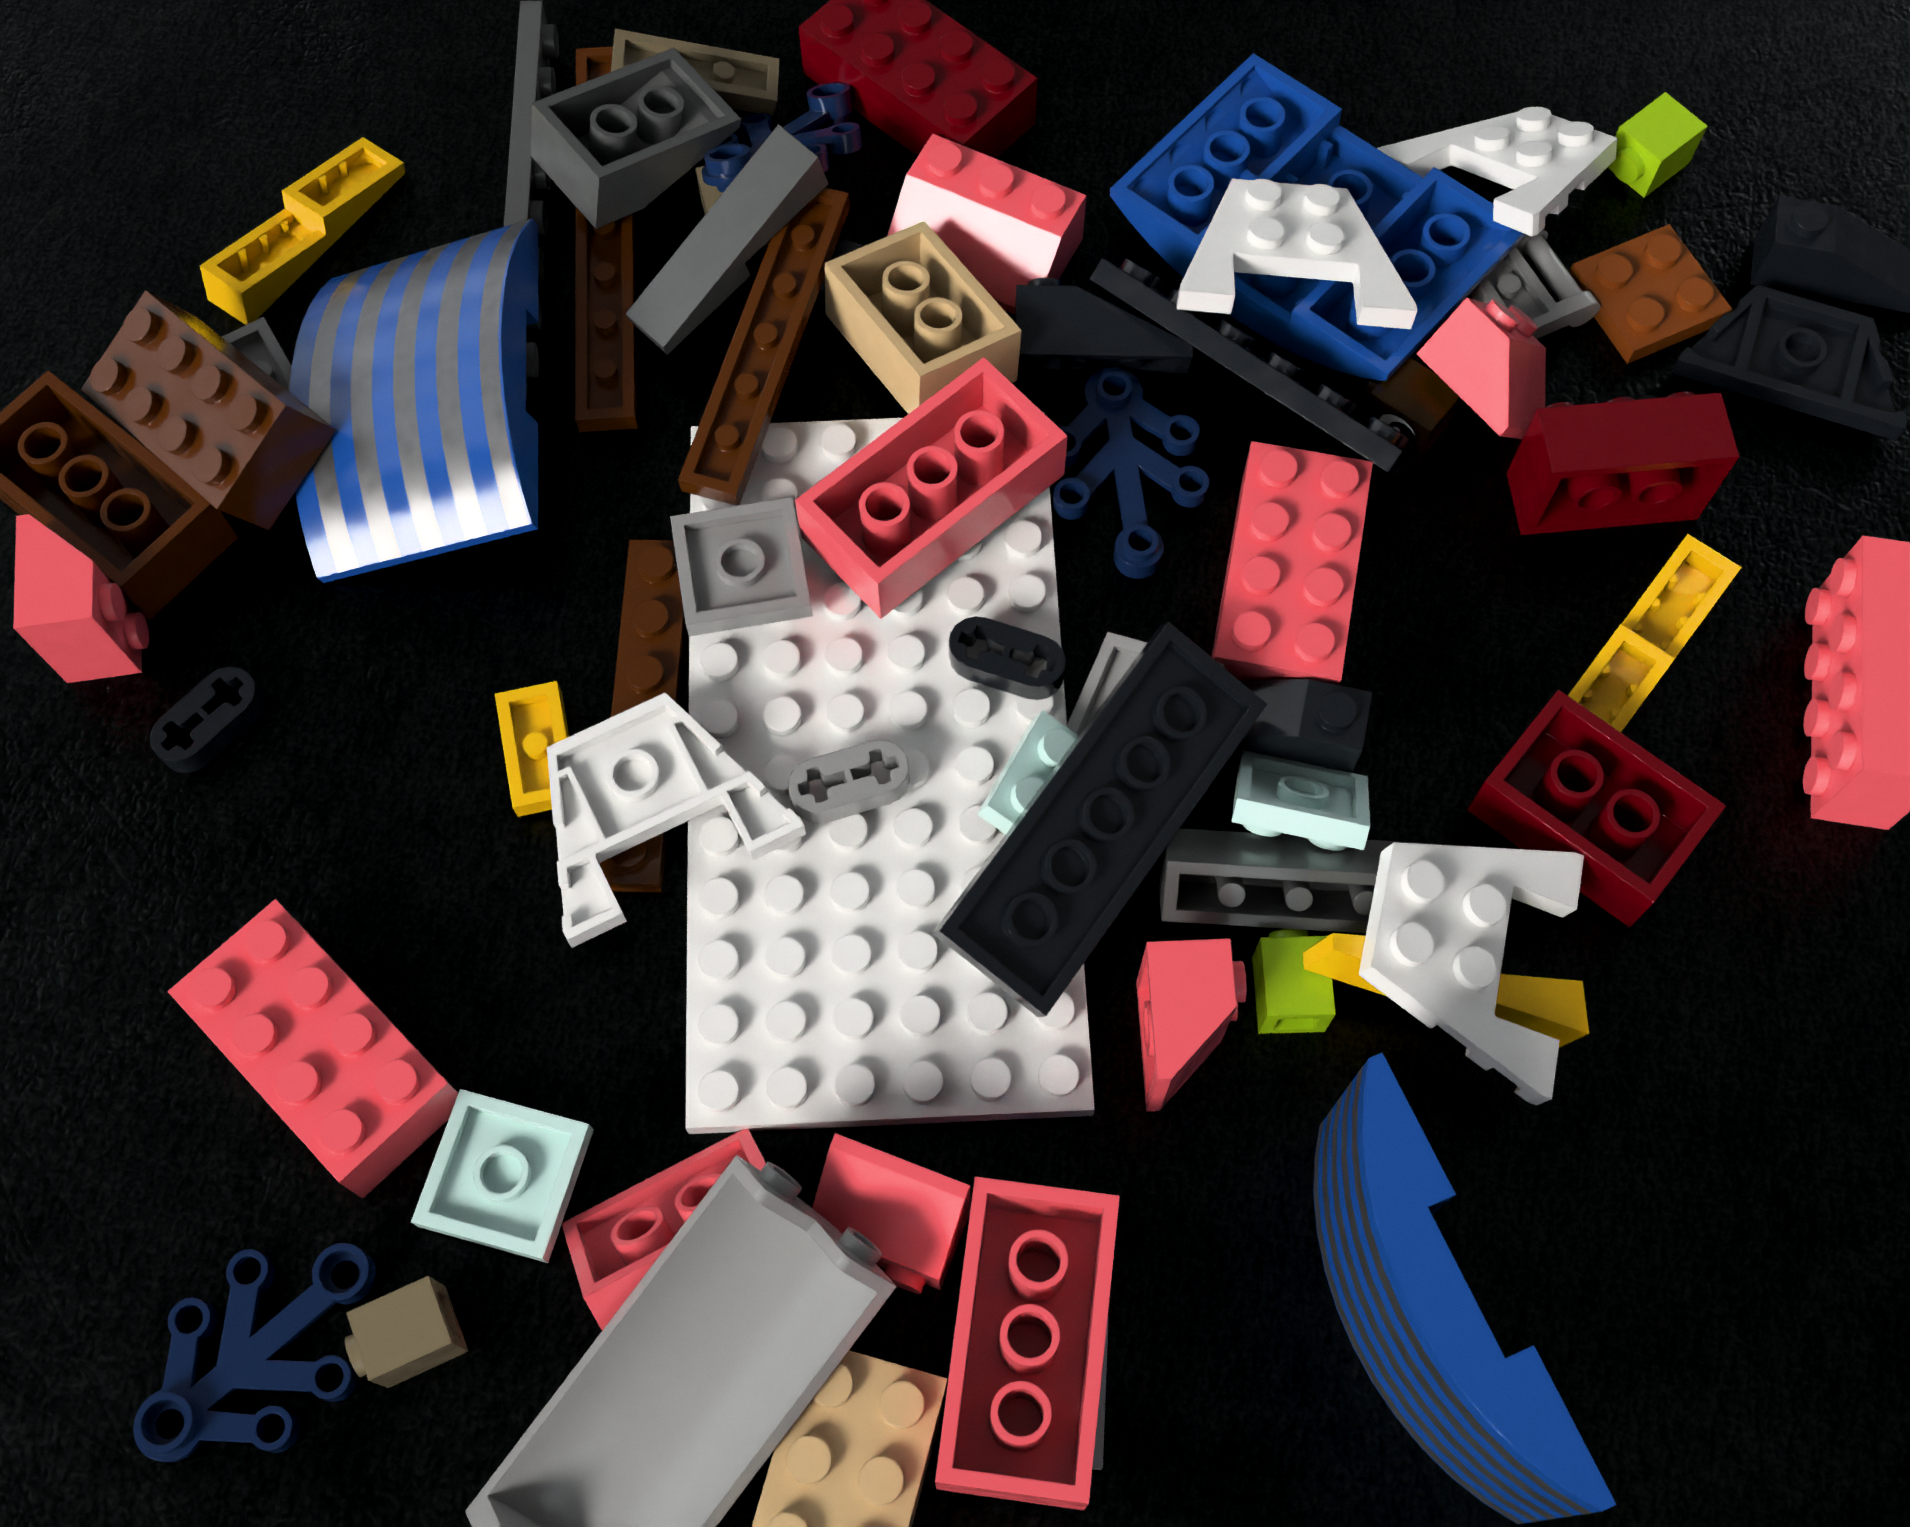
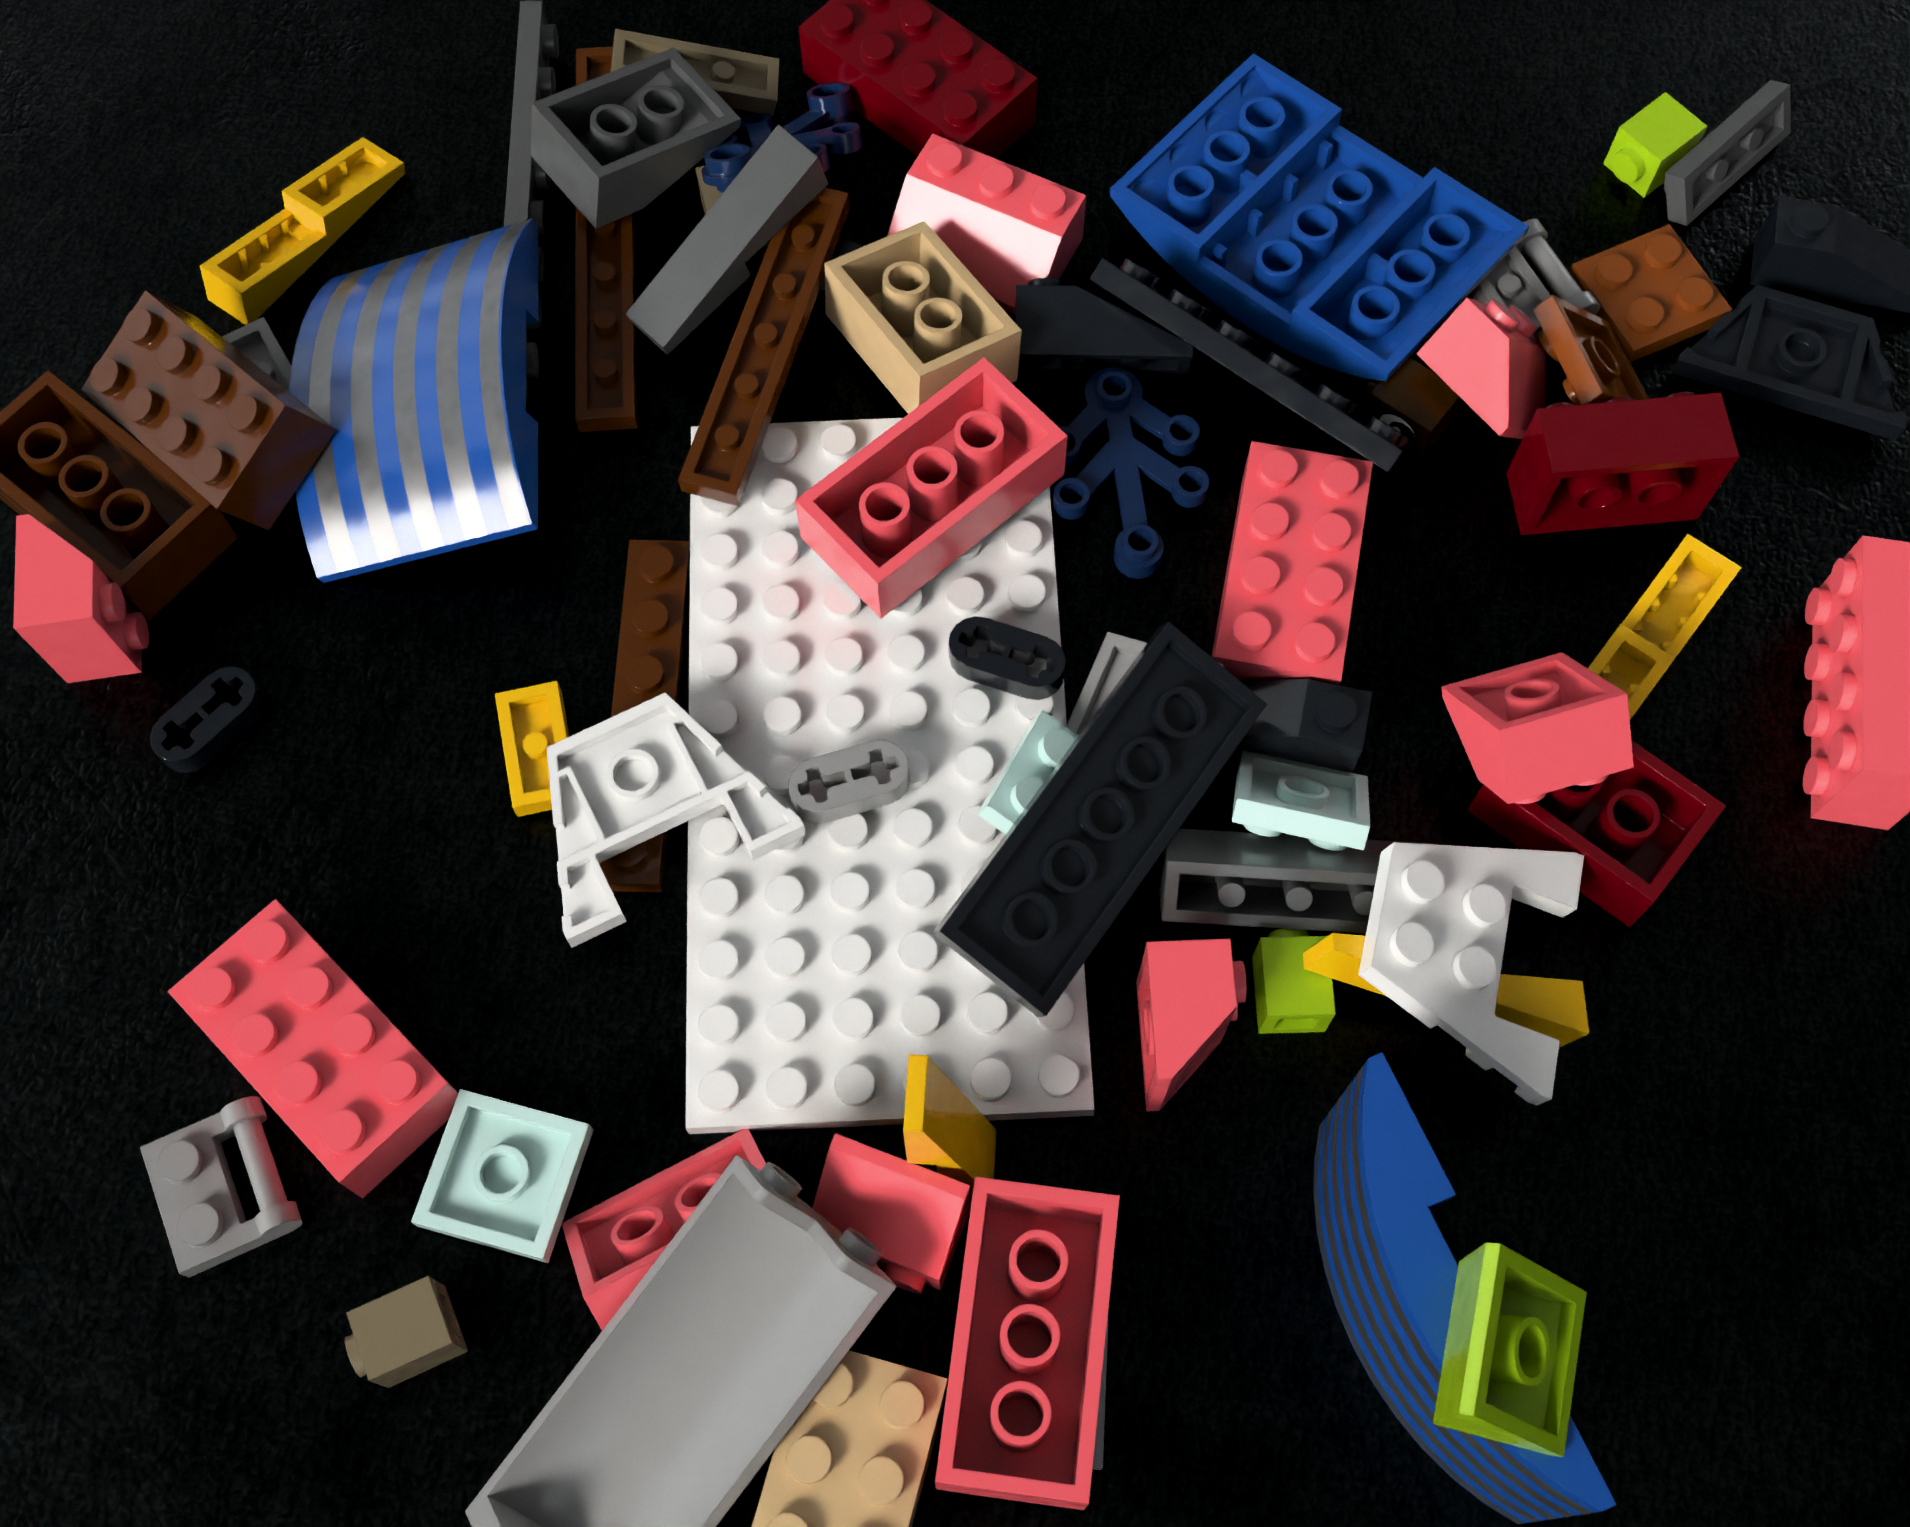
dark blue plant [133,1243,376,1462] -> none
light grey plate [670,497,813,637] -> none
white wing [1176,179,1417,329] -> none
white wing [1377,107,1617,237] -> none
none -> light grey plate [140,1096,303,1278]
none -> yellow slope [903,1054,997,1196]
none -> lime slope [1433,1242,1587,1457]
none -> coral slope [1441,652,1634,804]
none -> dark orange plate [1533,295,1649,405]
none -> dark grey plate [1664,80,1791,226]

